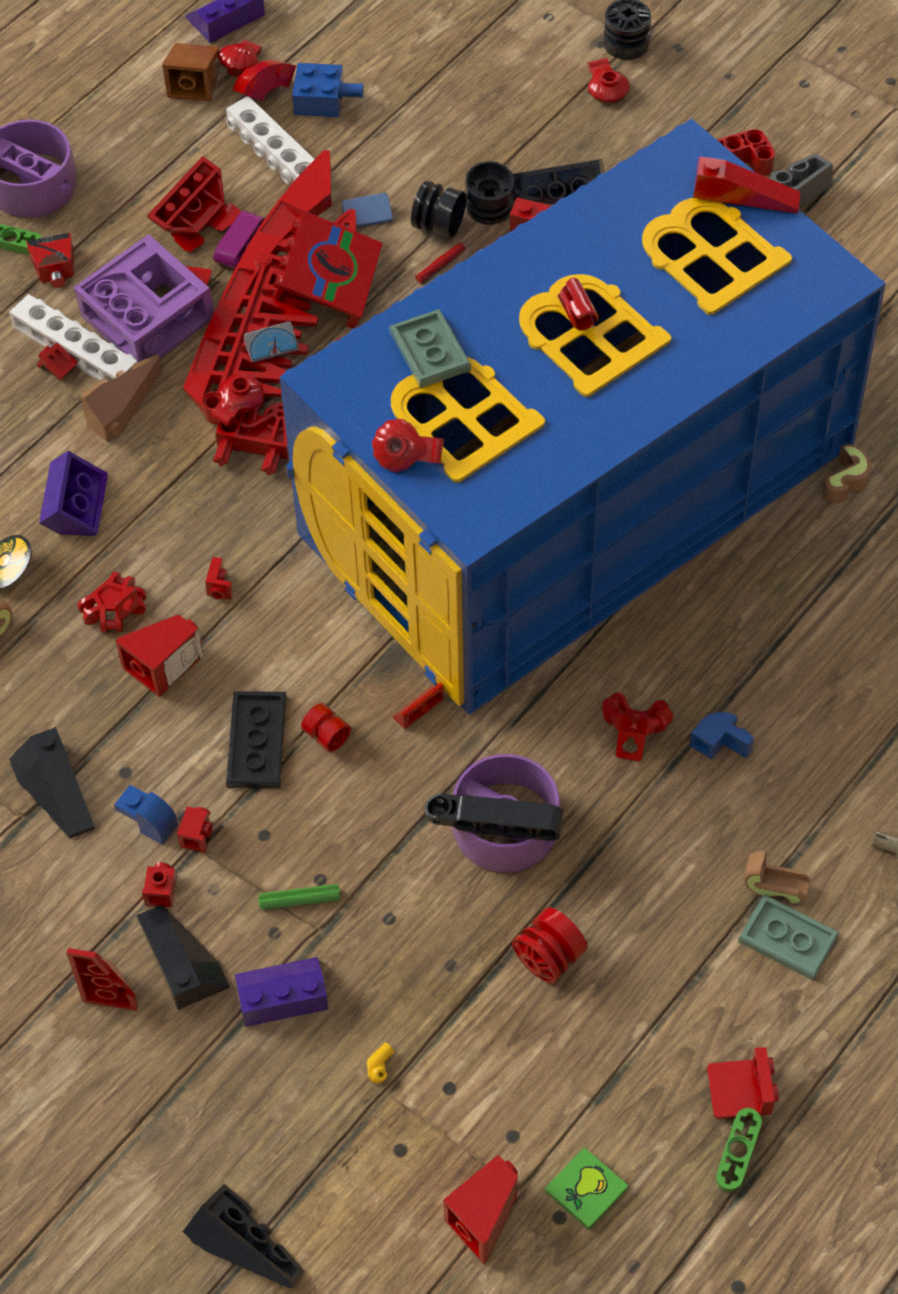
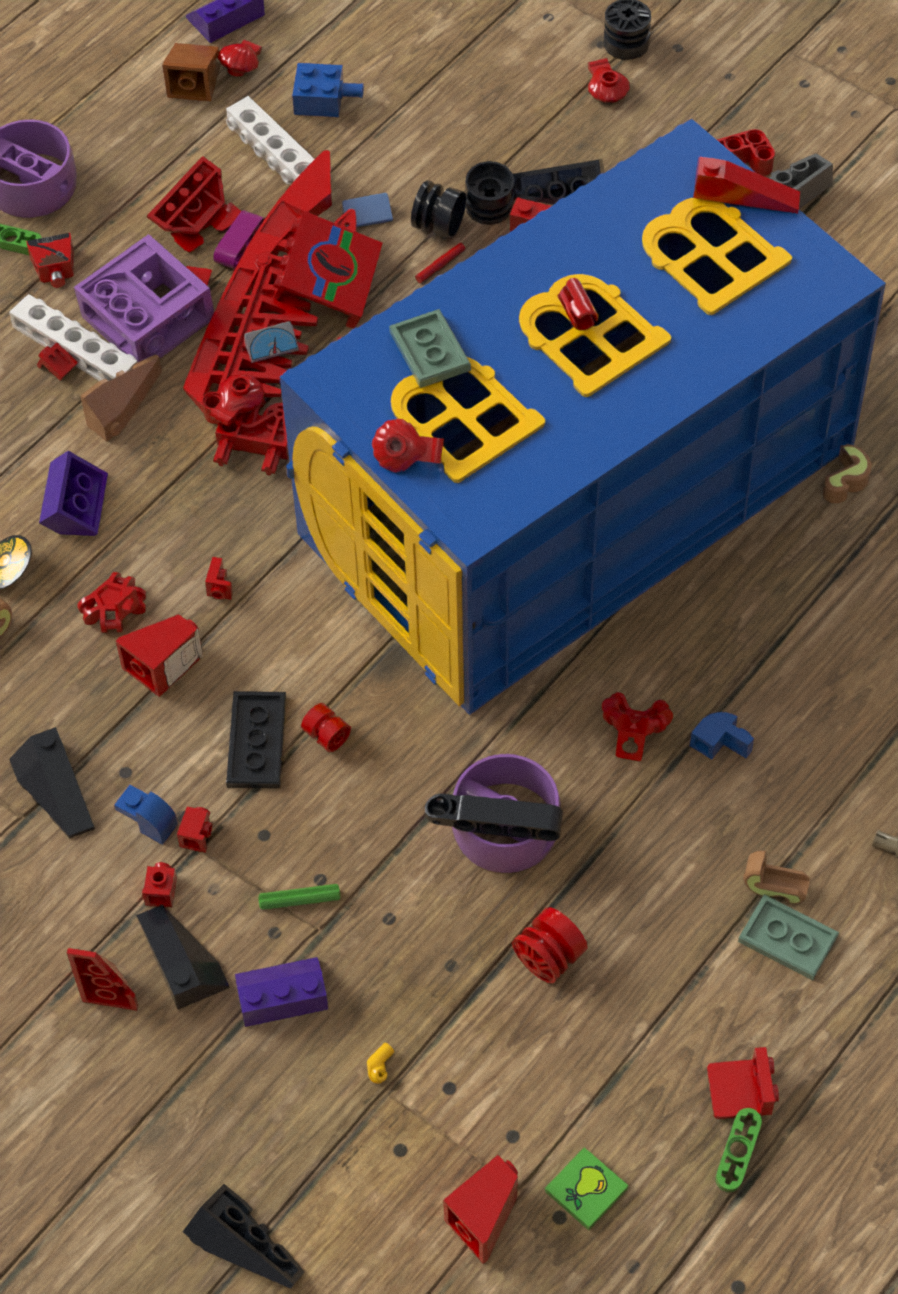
red brick [232,60,296,101] -> none
red slope [393,683,444,729] -> none

